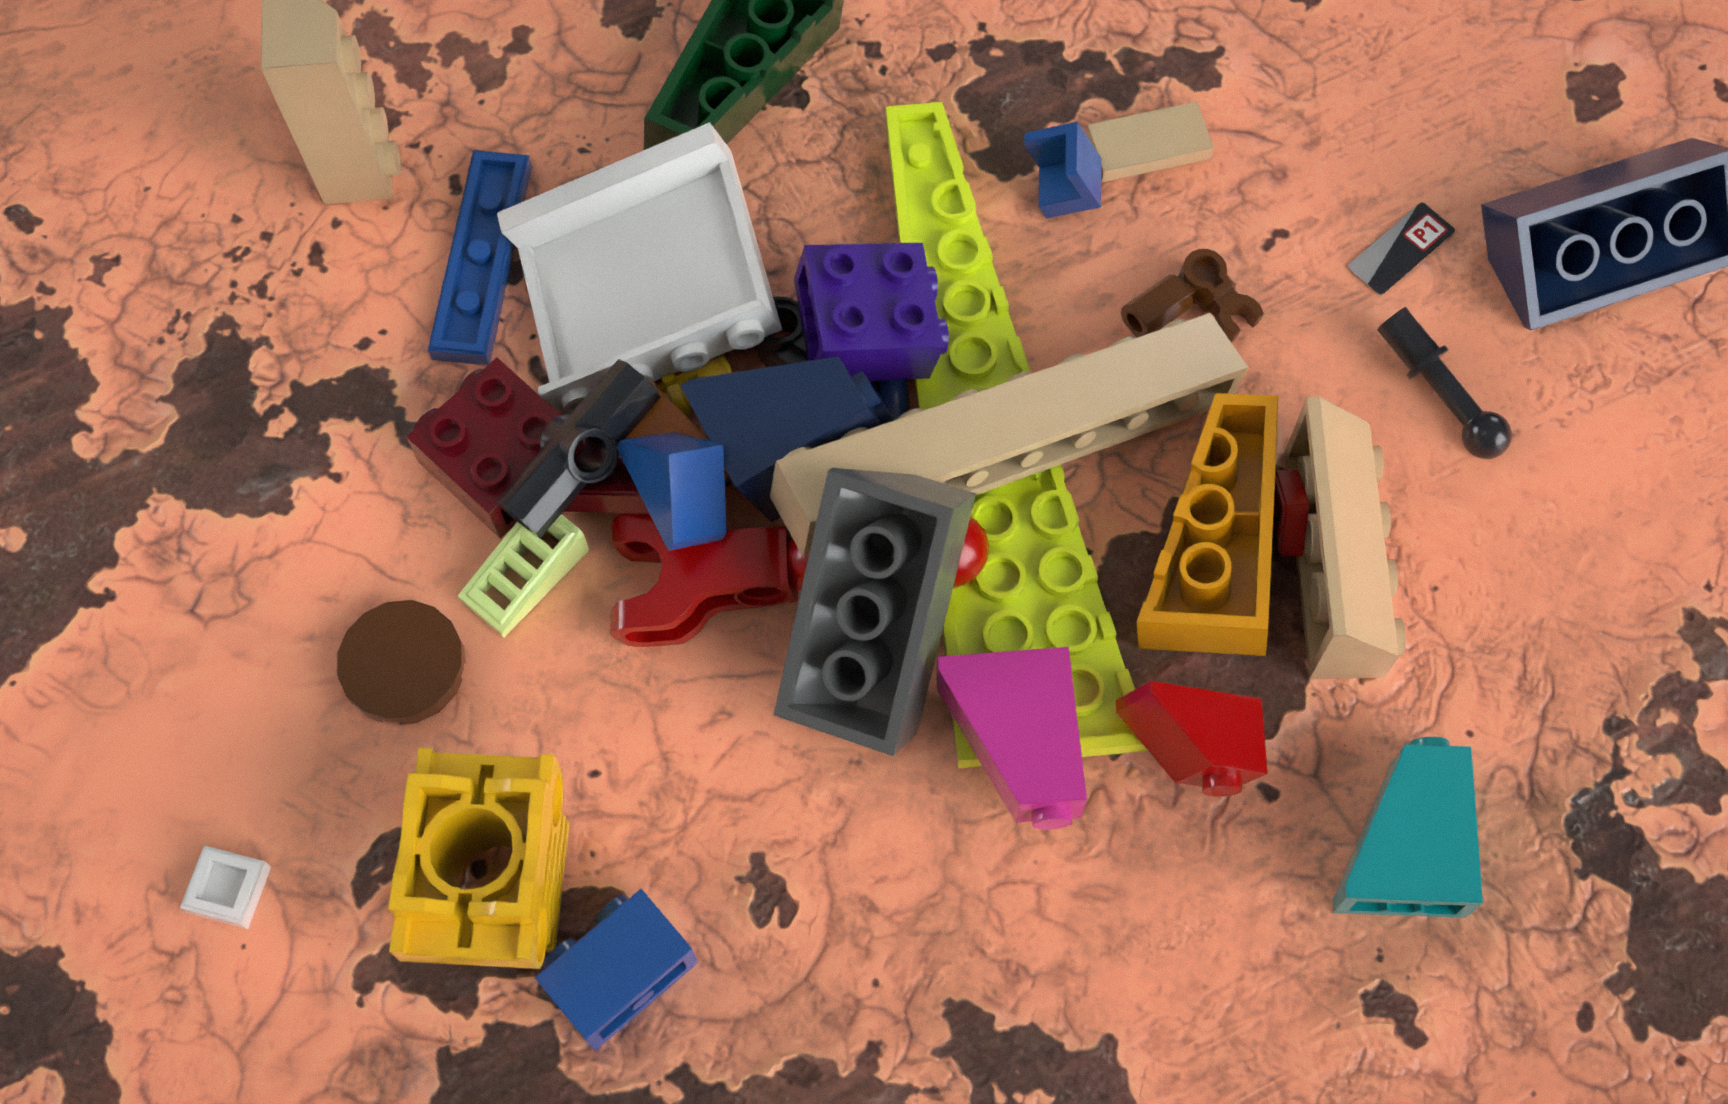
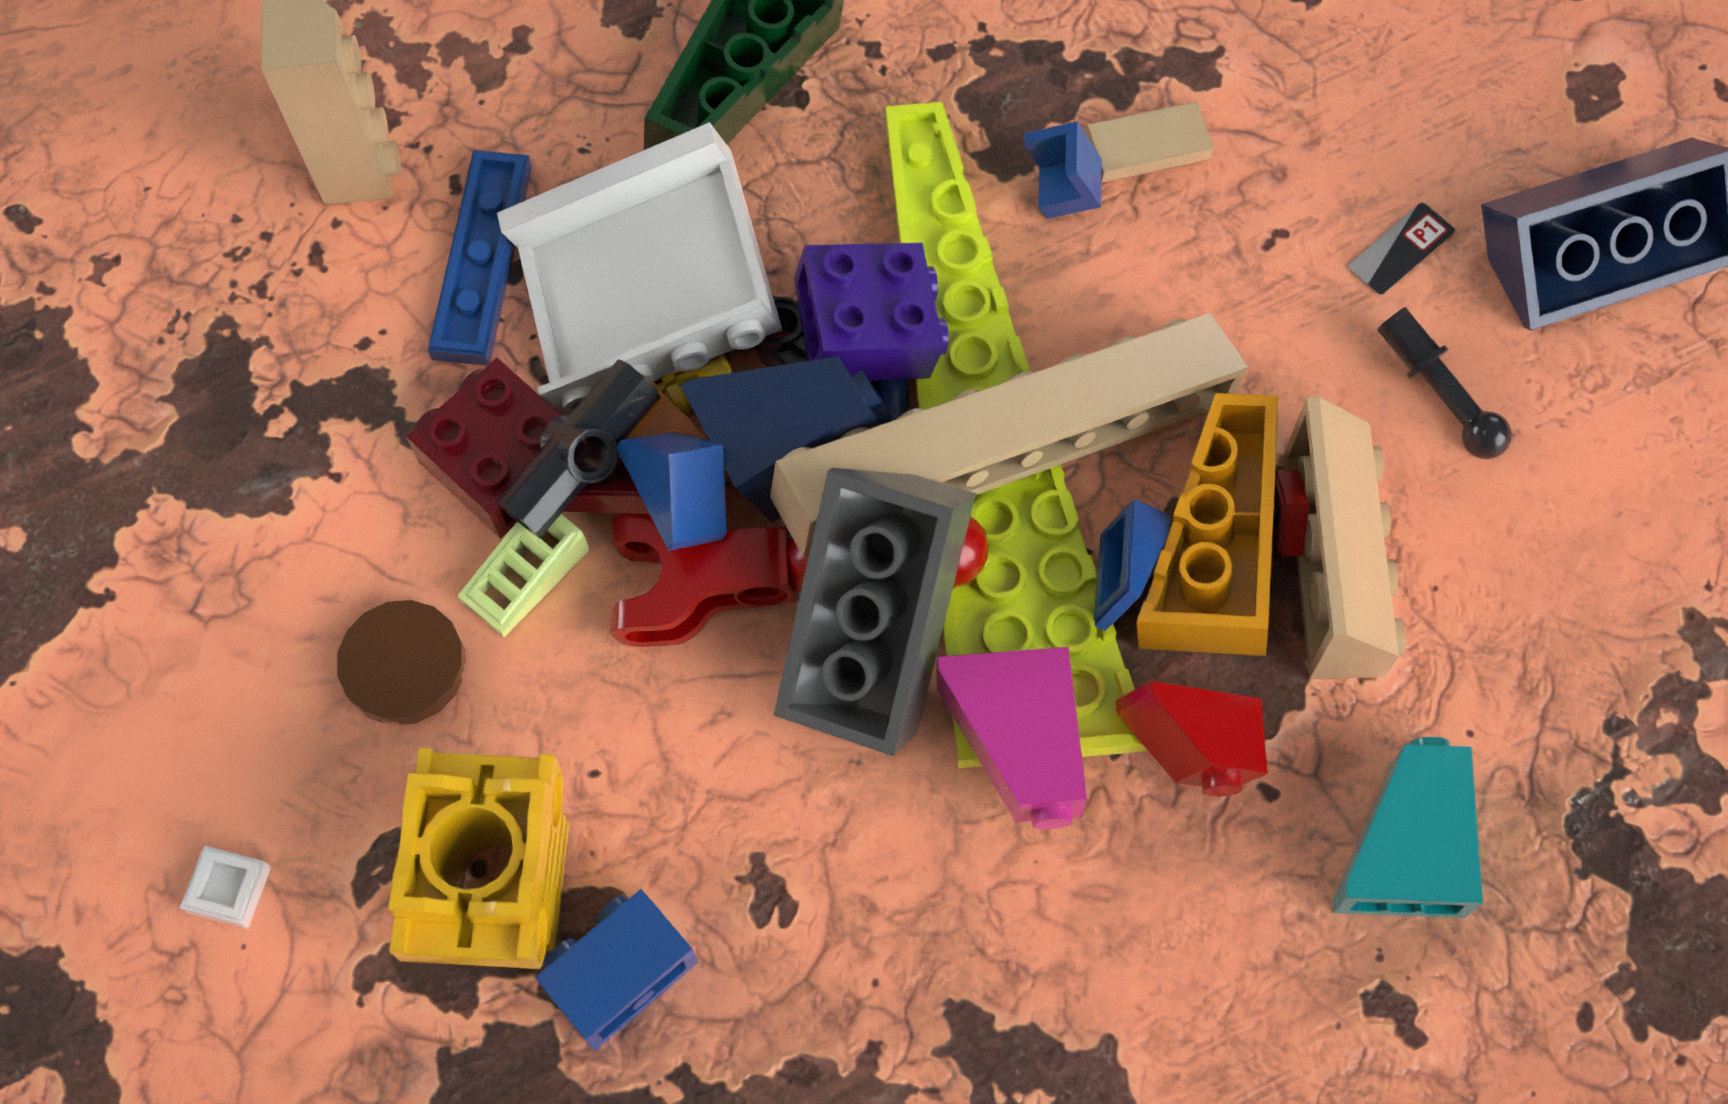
reddish brown bar [1121,249,1264,343] -> none
none -> blue slope [1094,499,1172,631]

